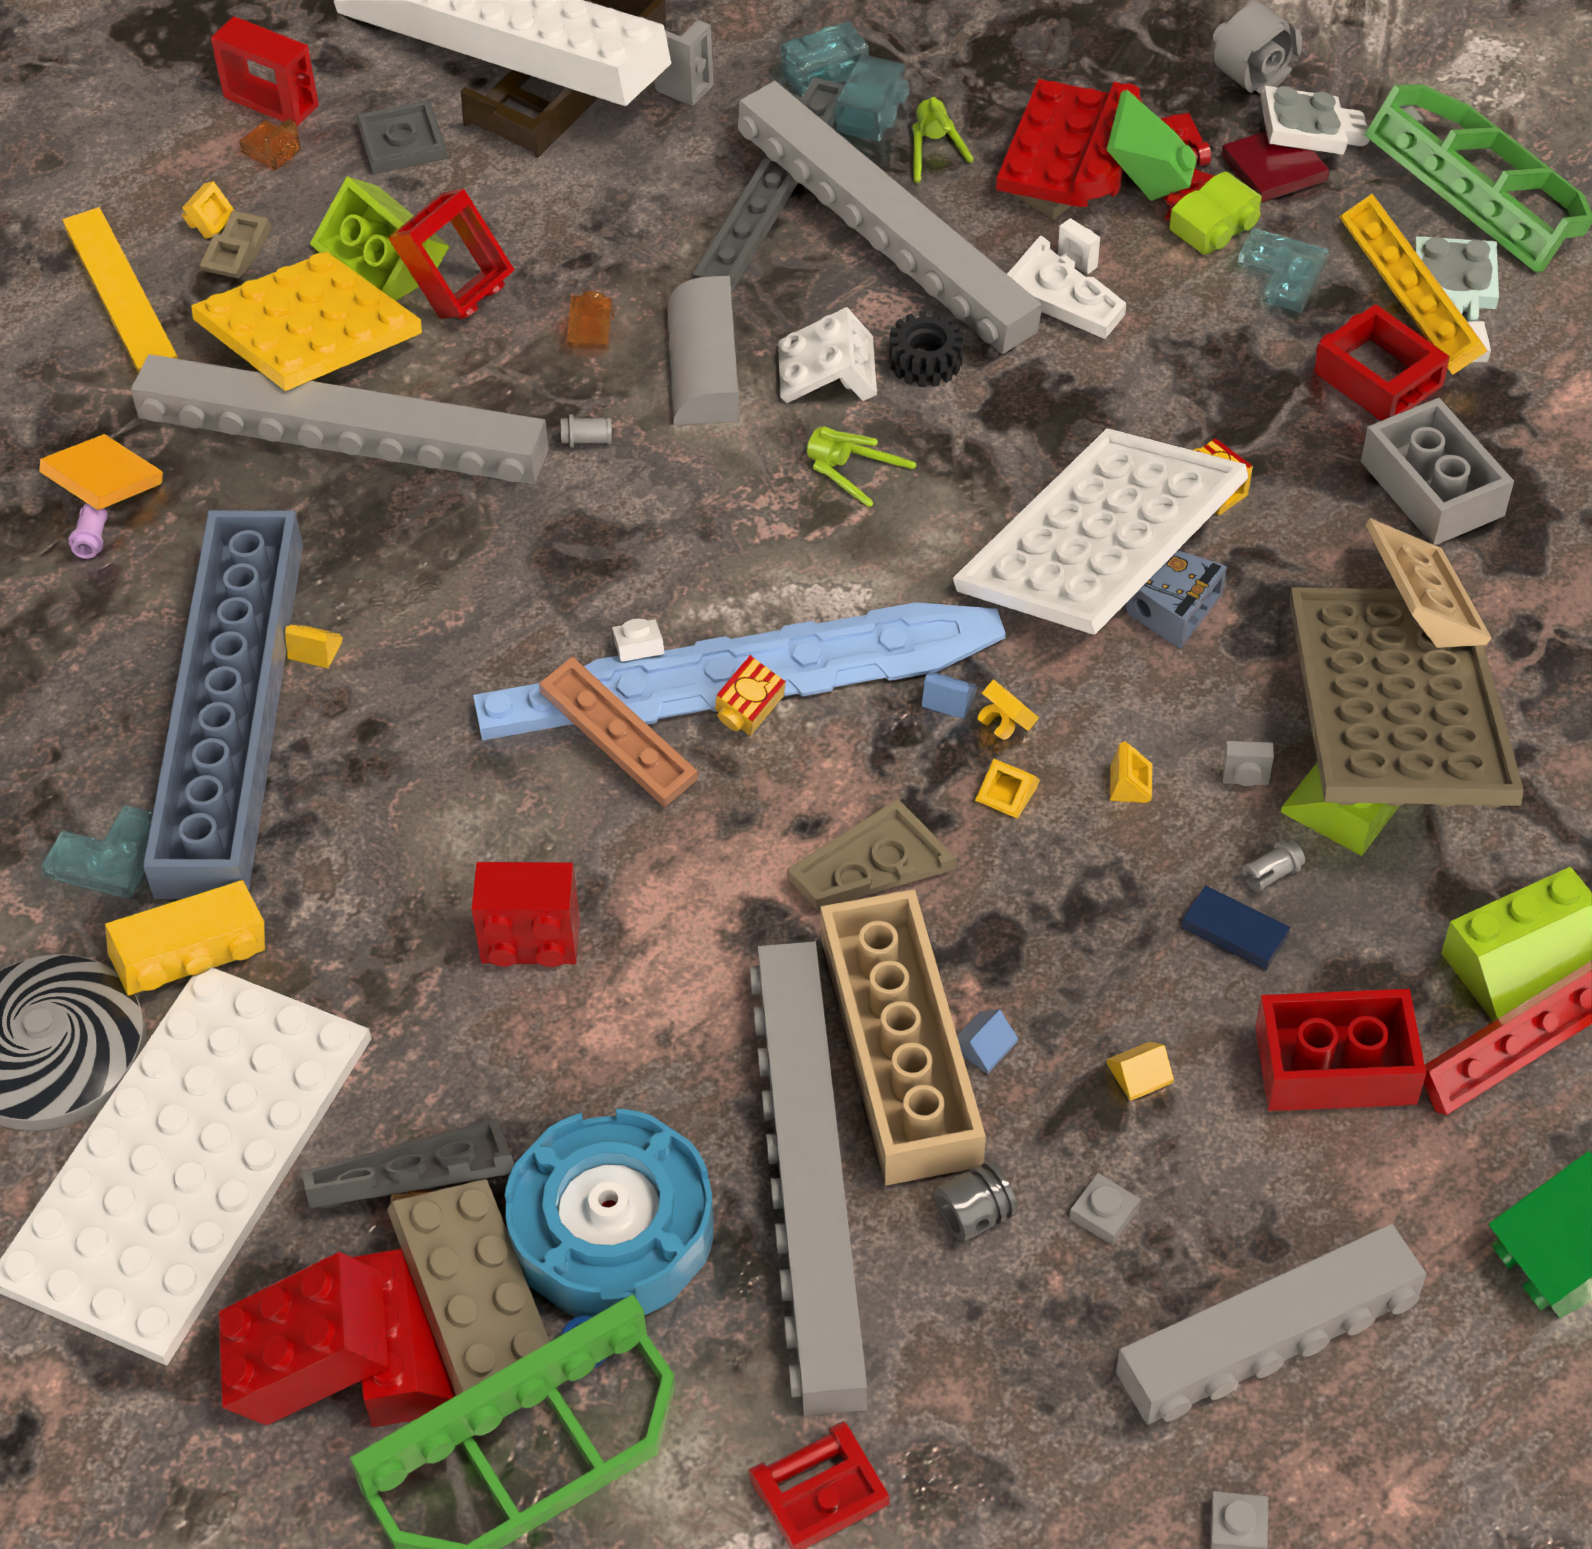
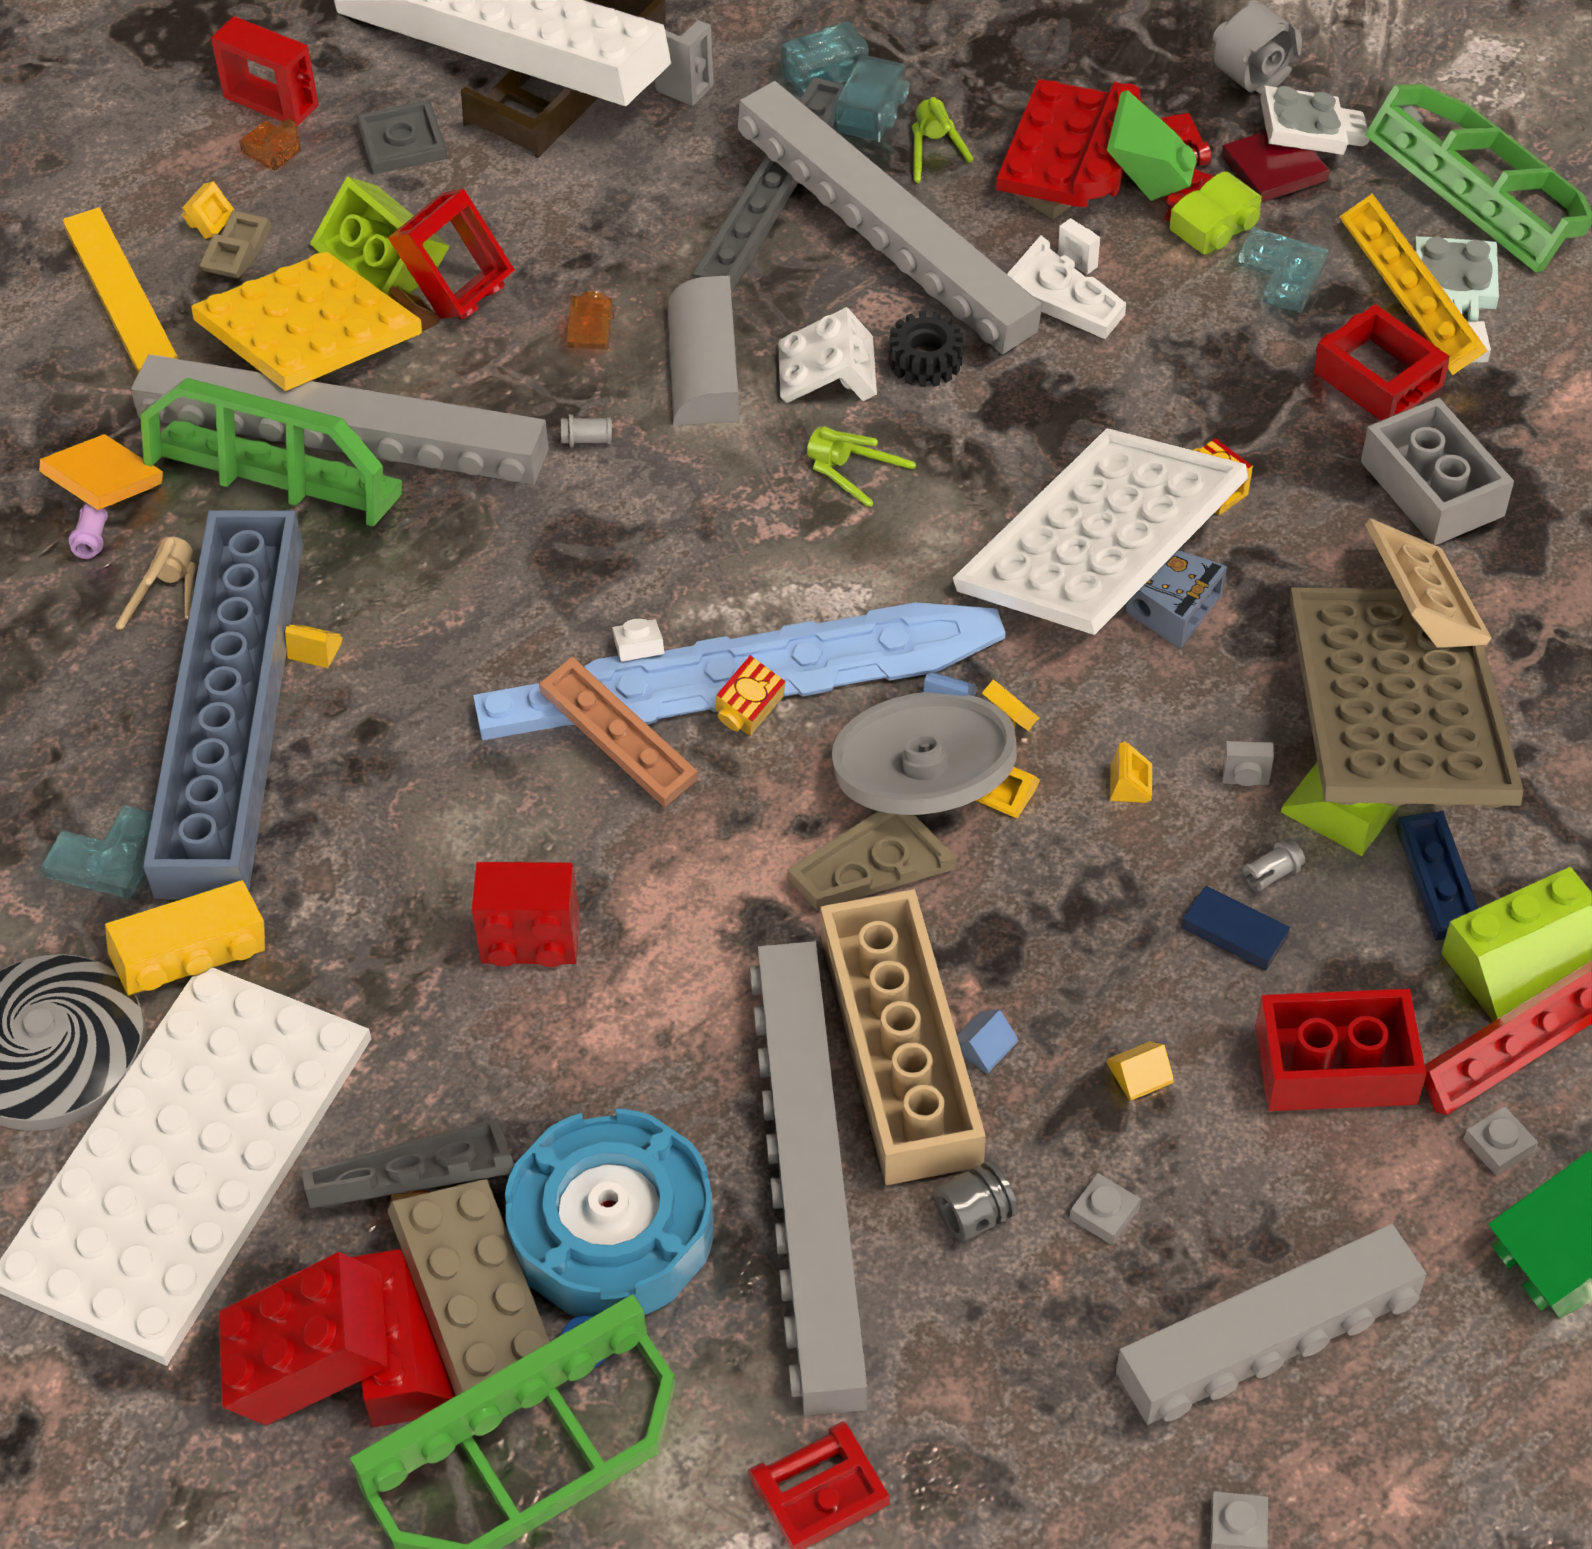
none -> tan plant [116,537,198,631]
none -> bright green plate [140,378,402,526]
none -> reddish brown slope [389,286,440,332]
none -> light grey dish [832,692,1017,815]
none -> dark blue tile [1396,811,1479,941]
none -> light grey plate [1463,1106,1538,1176]

